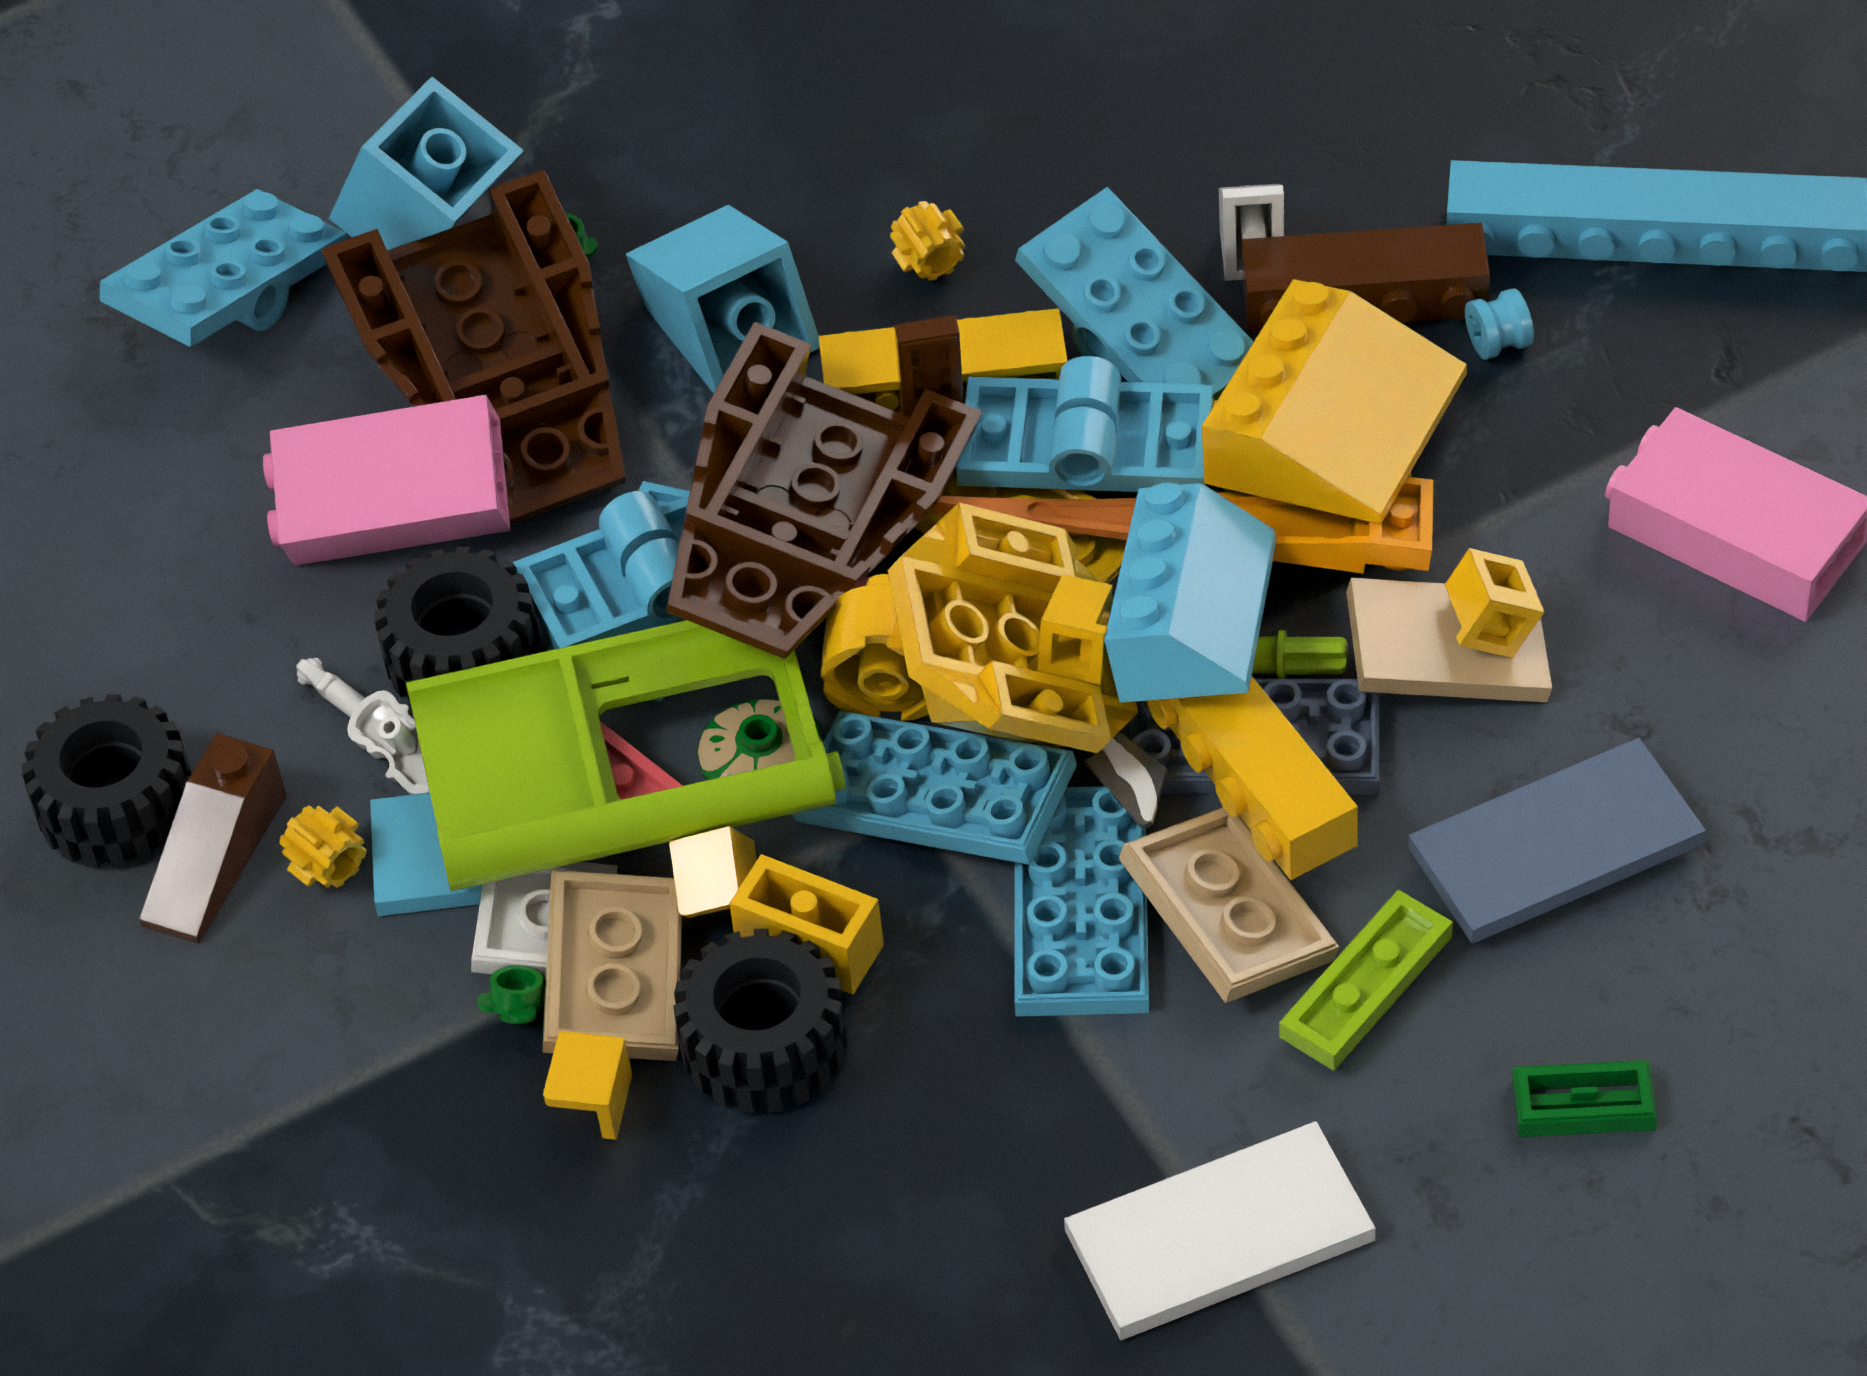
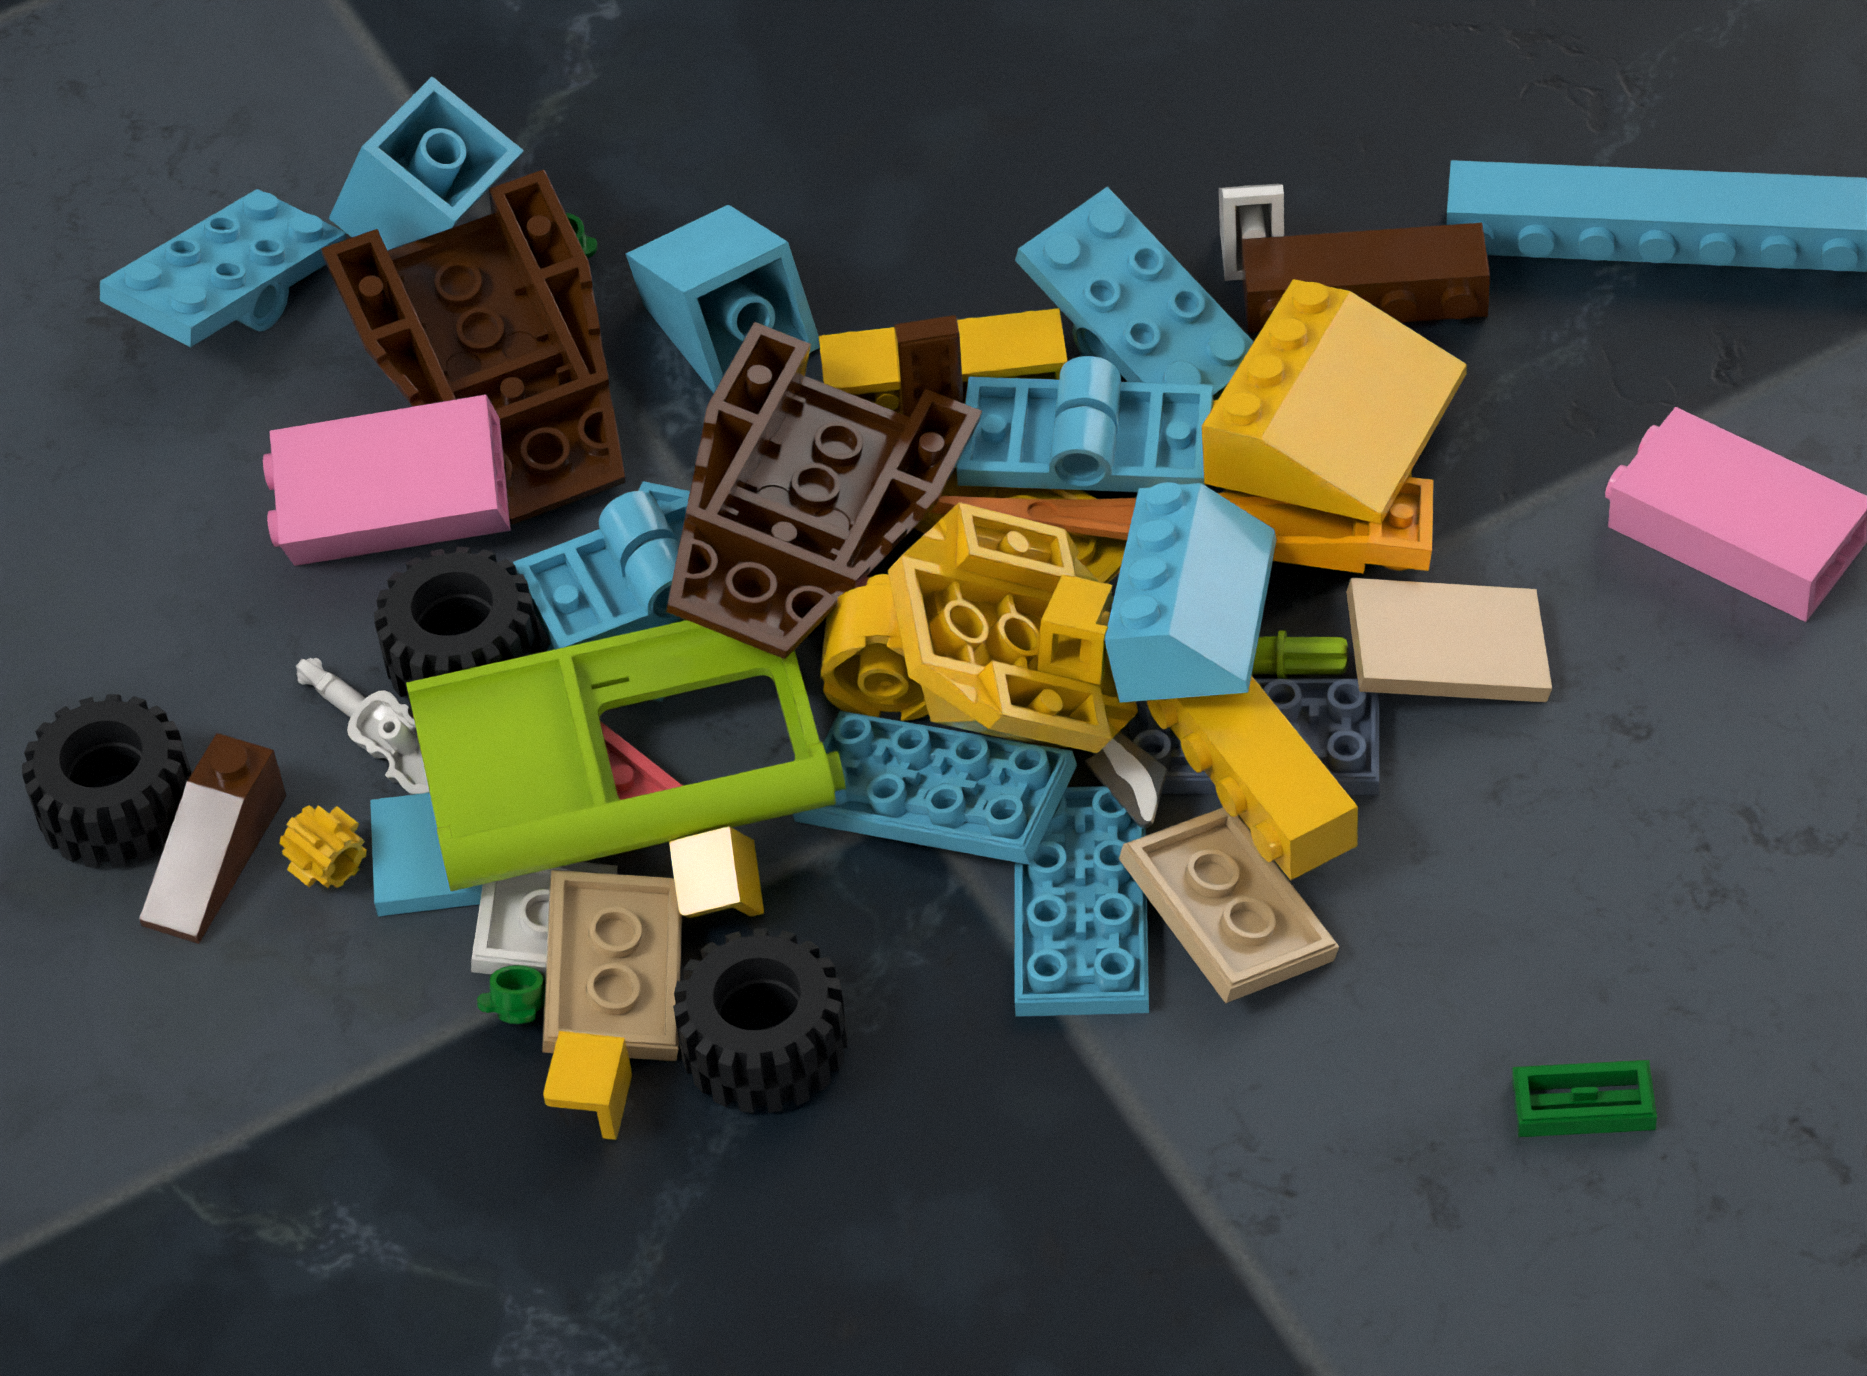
dish [697,698,823,781] -> none
yellow brick [729,854,884,995] -> none
yellow gear [890,201,966,281] -> none
white tile [1064,1121,1376,1341] -> none
lime plate [1279,889,1453,1071] -> none
sand blue tile [1408,738,1706,944] -> none
yellow brick [1445,548,1544,658] -> none
medium azure wheel [1465,288,1534,360] -> none

